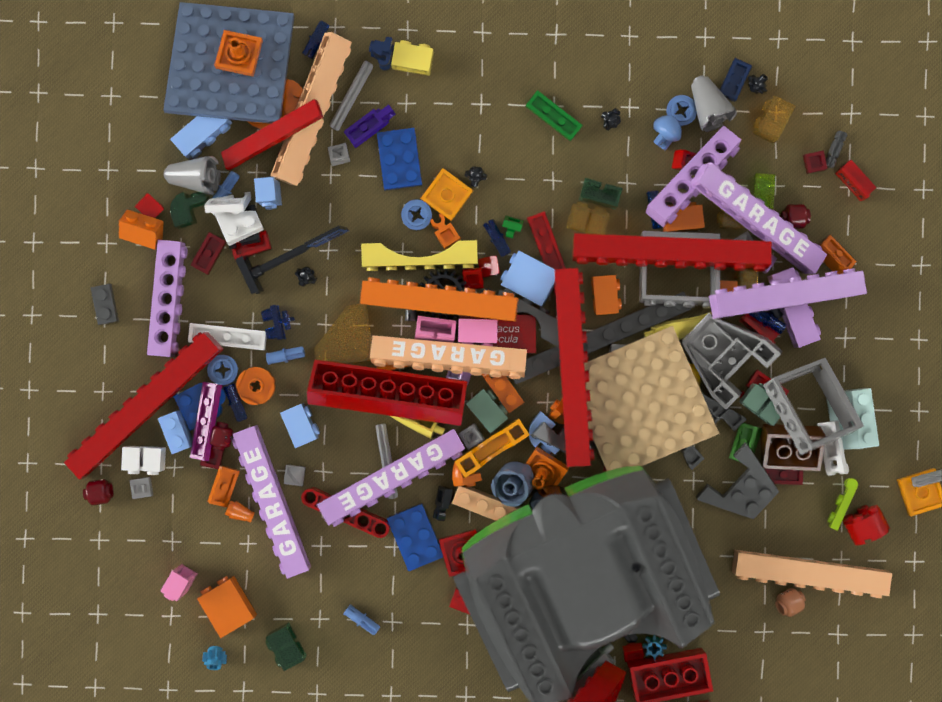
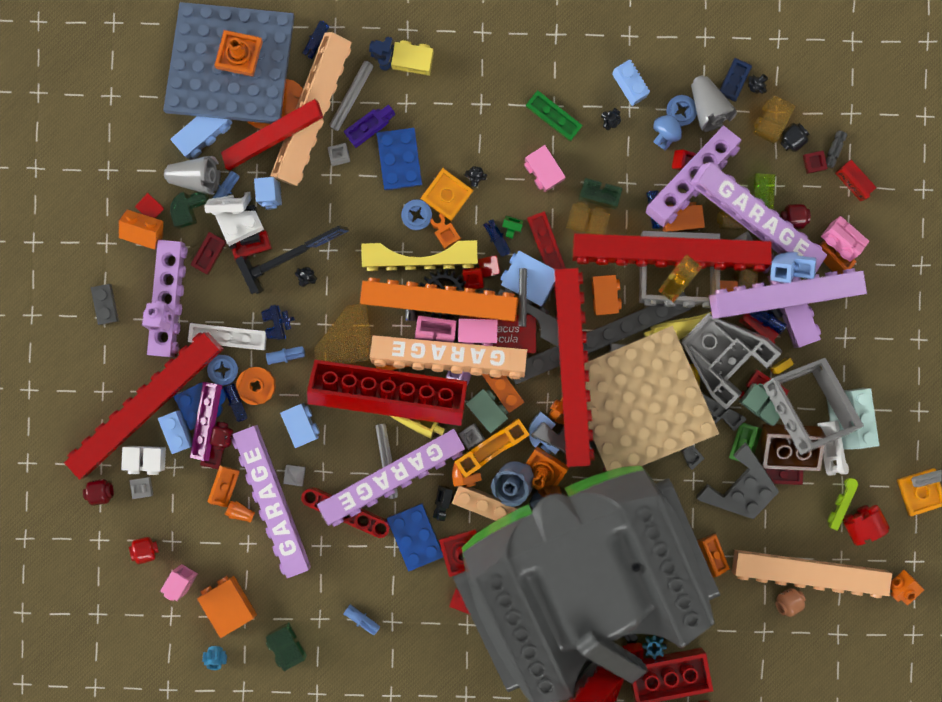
none -> red head [129,537,159,564]
none -> lavender brick [142,301,174,333]
none -> dark grey bar [518,268,527,327]
none -> bright pink piece [524,145,566,192]
none -> dark grey beam [576,629,648,683]
none -> light blue brick [612,60,650,106]
none -> clear yellow piece [658,255,702,303]
none -> orange slope [697,534,730,577]
none -> yellow tile [769,358,794,374]
none -> light blue brick [770,252,817,283]
none -> black head [779,123,810,152]
none -> bright pink brick [821,216,869,262]
none -> orange brick [890,570,924,606]

